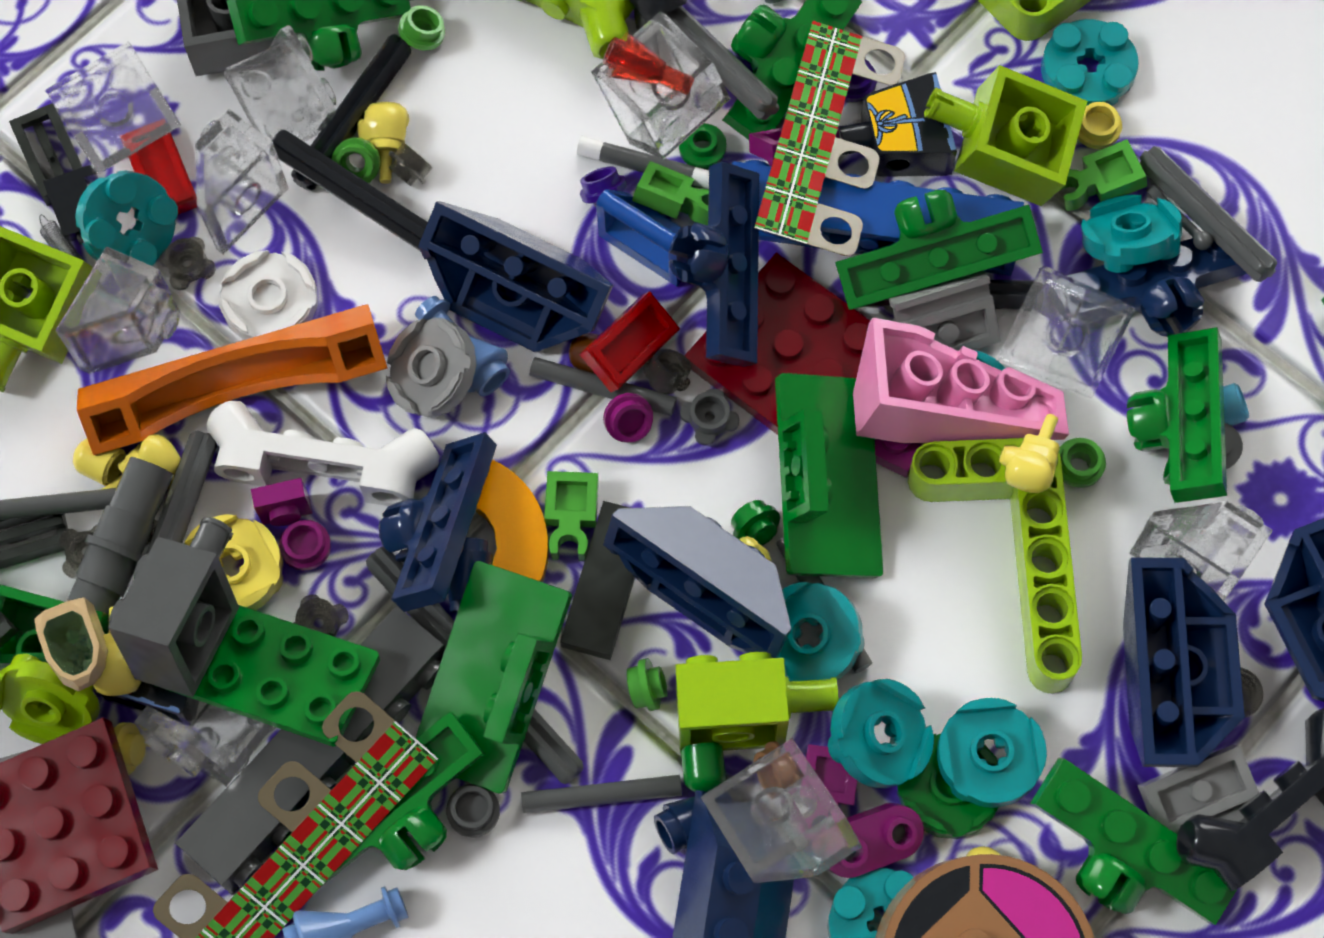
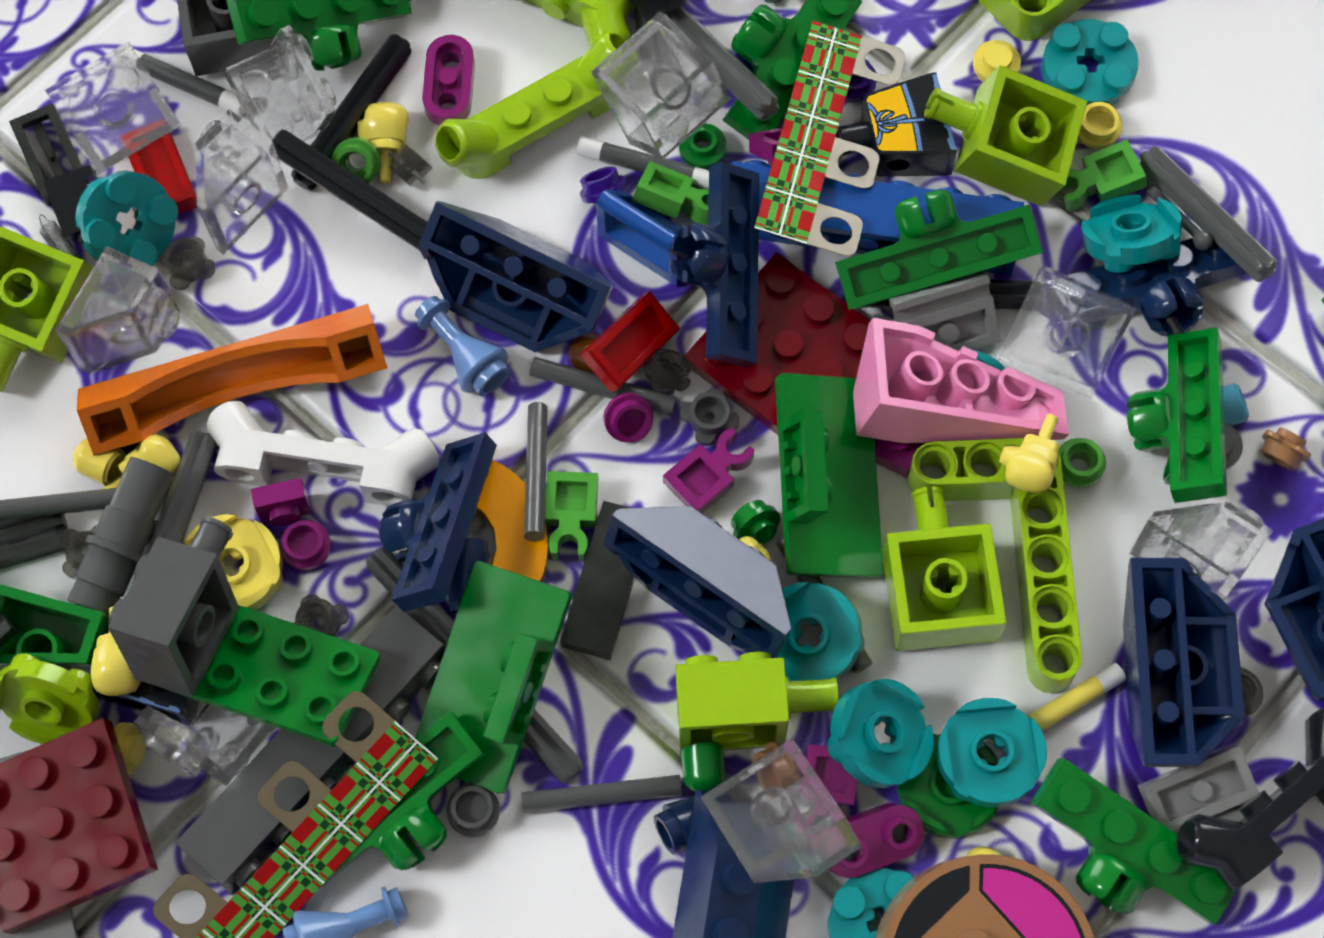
rock [34,597,108,691] -> none
white tile [219,250,318,340] -> none
light grey tile [386,317,476,418] -> none
bright green plate [398,5,445,50] -> none
clear red cone [603,31,694,95] -> none
bright green plate [627,658,668,711] -> none
none -> dark grey bar [117,45,249,116]
none -> magenta plate [422,35,475,126]
none -> lime plate [435,33,638,179]
none -> dark grey bar [524,402,548,542]
none -> magenta plate [663,428,755,514]
none -> lime brick [882,486,1007,651]
none -> light yellow plate [973,40,1021,82]
none -> light yellow bar [984,663,1126,759]
none -> medium nougat plate [1259,427,1312,472]

